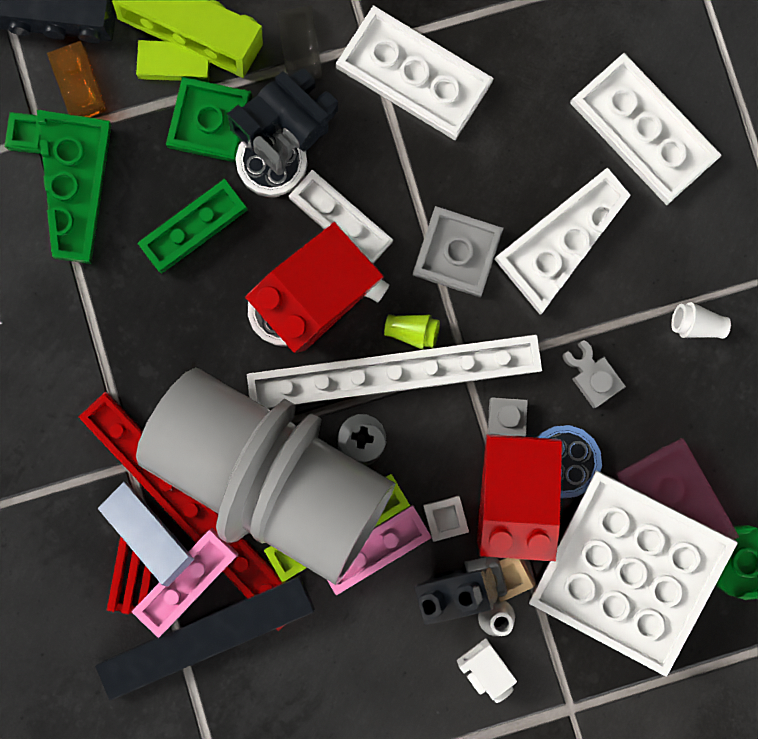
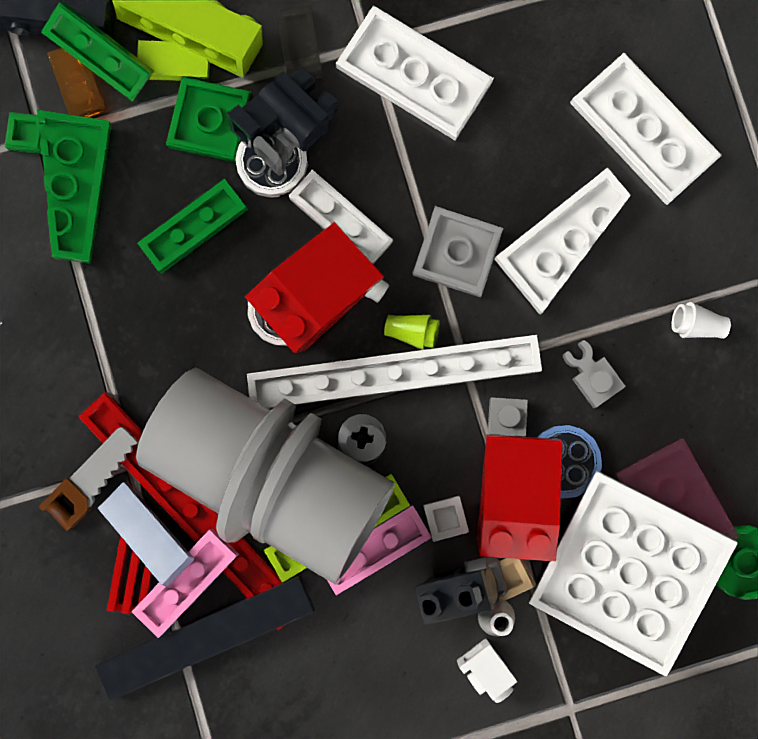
none -> light grey piece [39,427,139,532]
none -> green tile [41,1,154,102]

